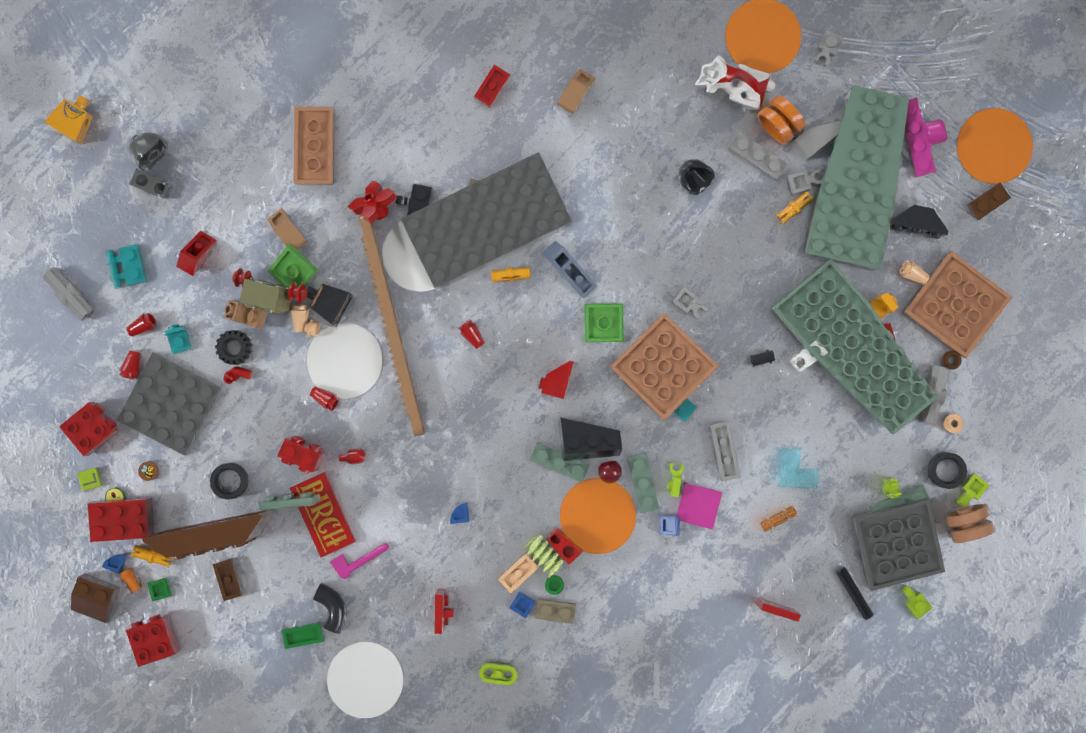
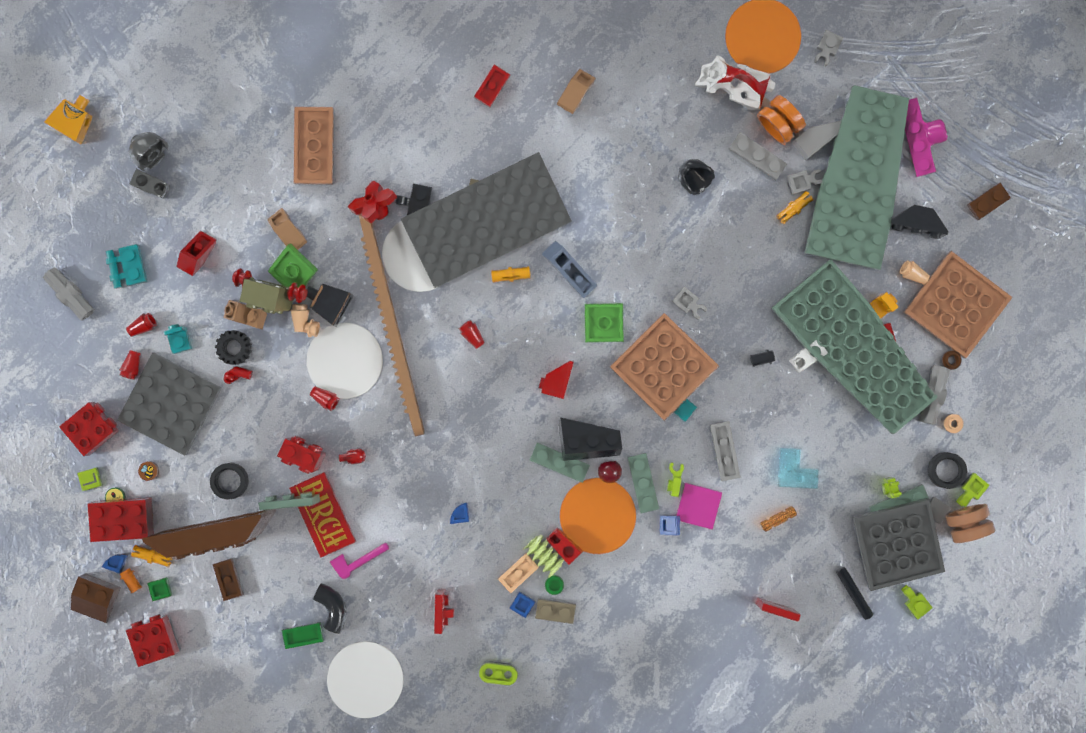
orange sticker [957,108,1033,184] -> none

